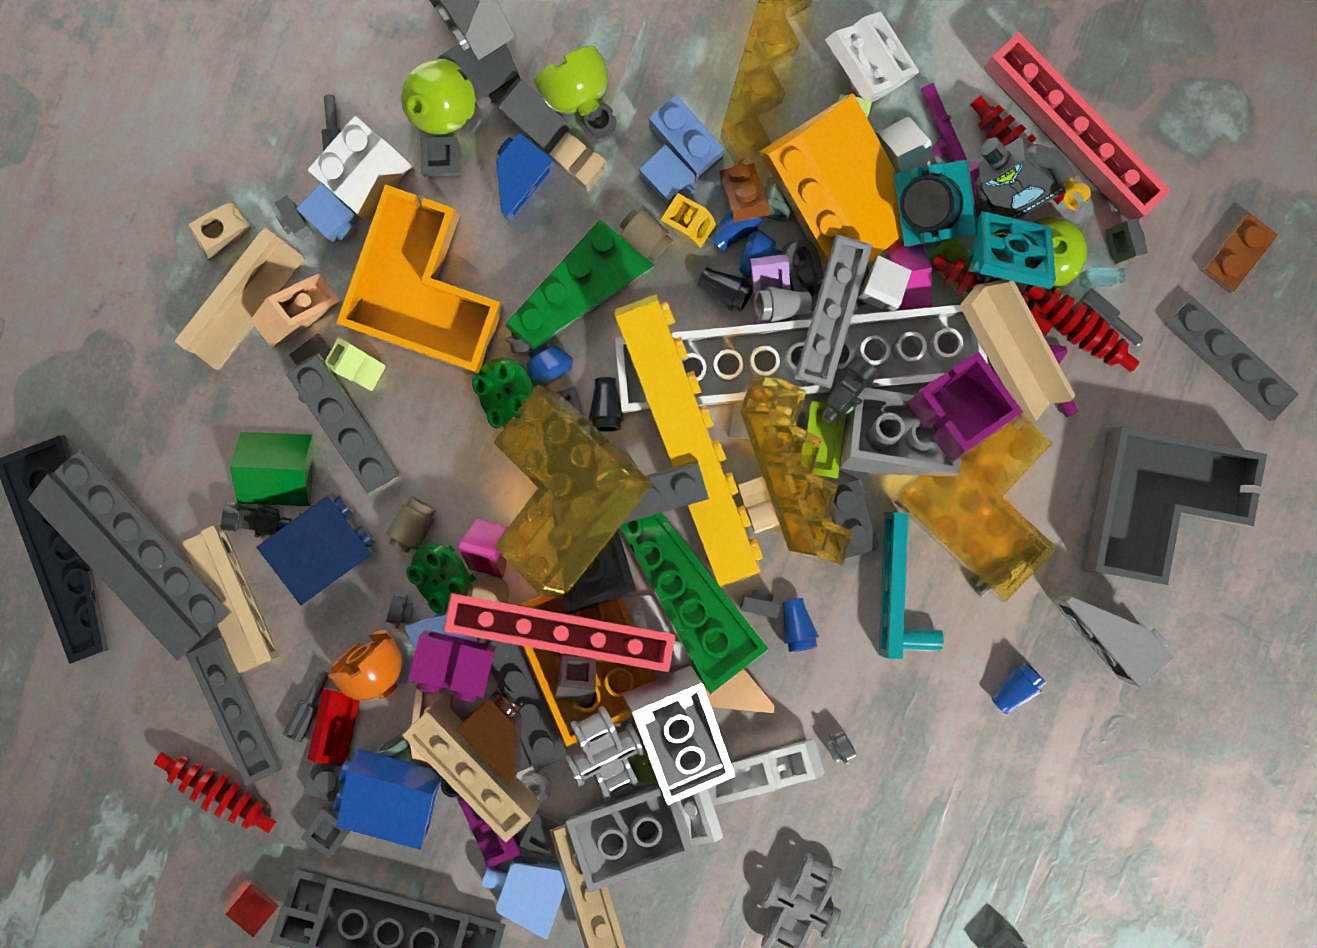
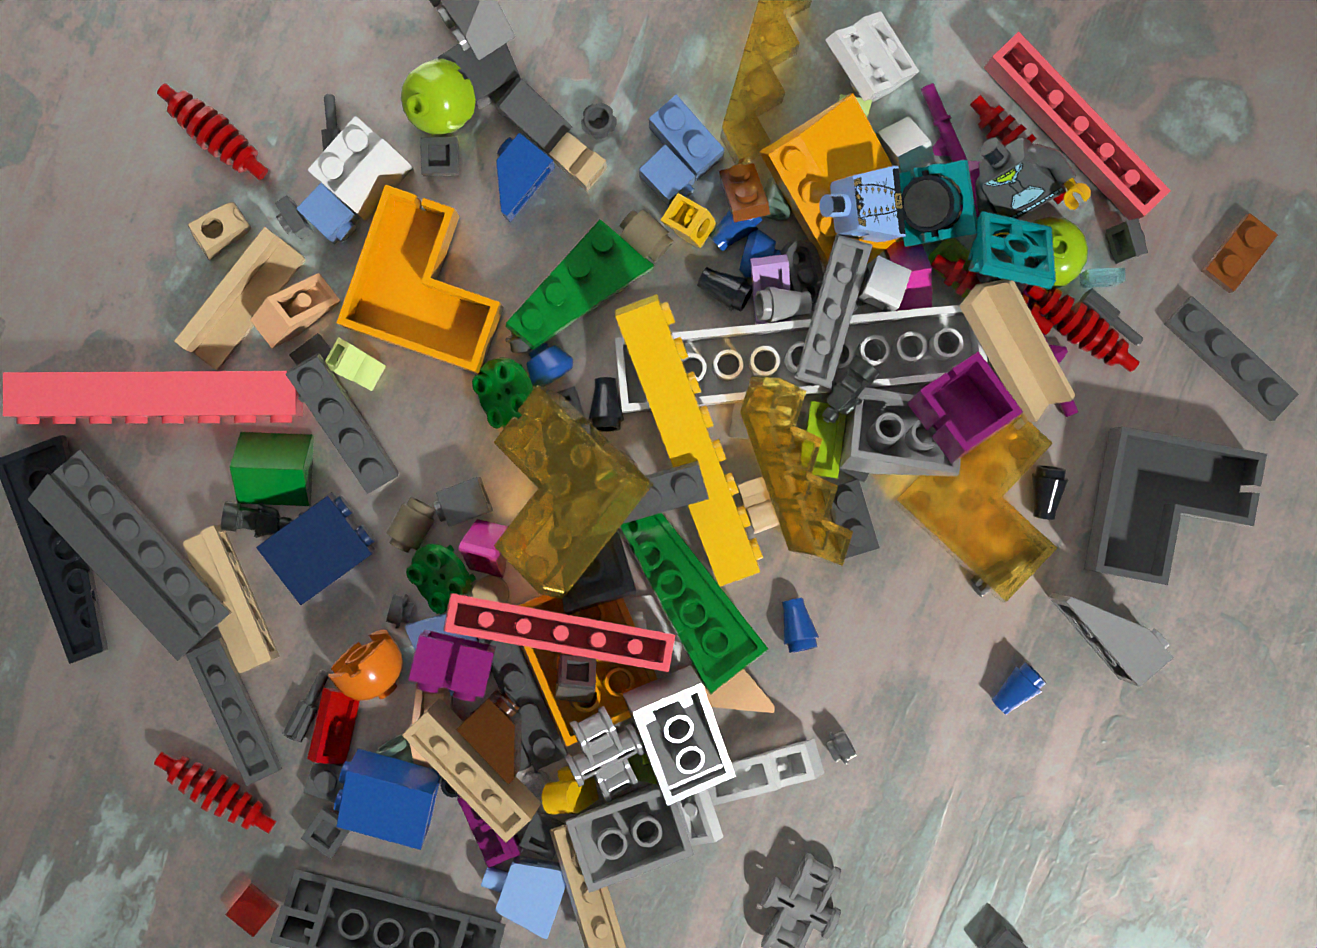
lime cylinder [534,46,608,116] -> none
dark grey plate [740,590,781,619] -> none
teal piece [879,512,944,659] -> none
none -> coral brick [3,371,303,425]
none -> red piece [157,83,268,180]
none -> dark grey brick [434,477,493,526]
none -> yellow leg [542,766,599,815]
none -> light blue torso [819,166,906,242]
none -> black cone [1032,465,1068,520]

